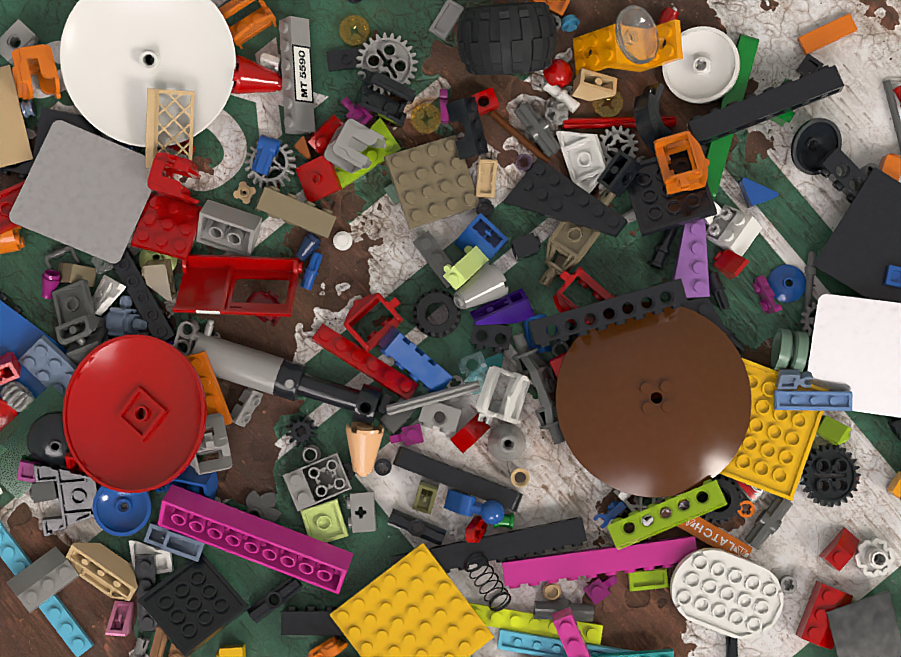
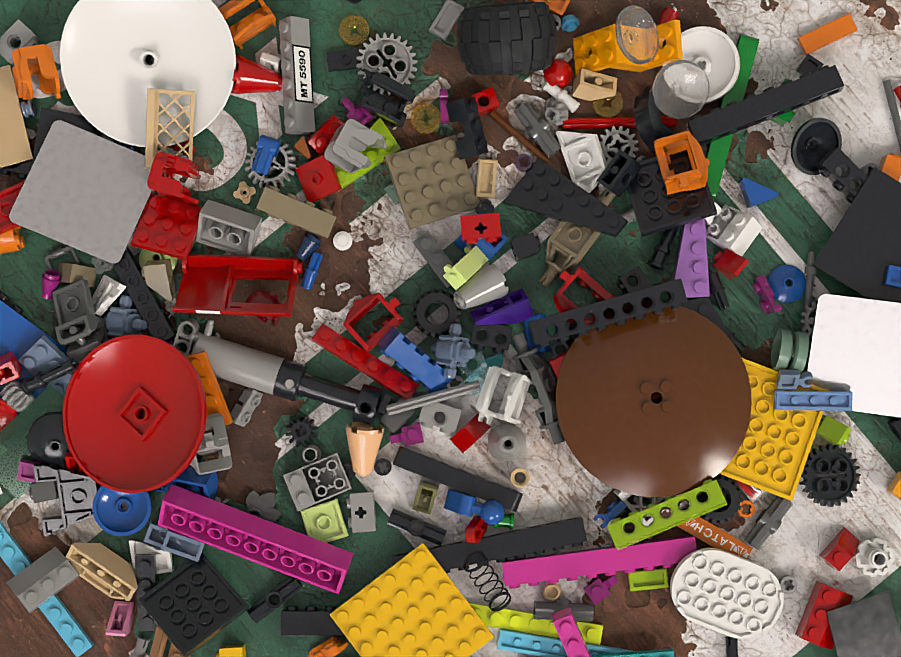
none -> black pin [21,358,78,395]
none -> sand blue piece [431,324,475,379]
none -> red brick [460,213,501,244]
none -> black brick [617,266,652,302]
none -> clear dish [652,60,709,119]

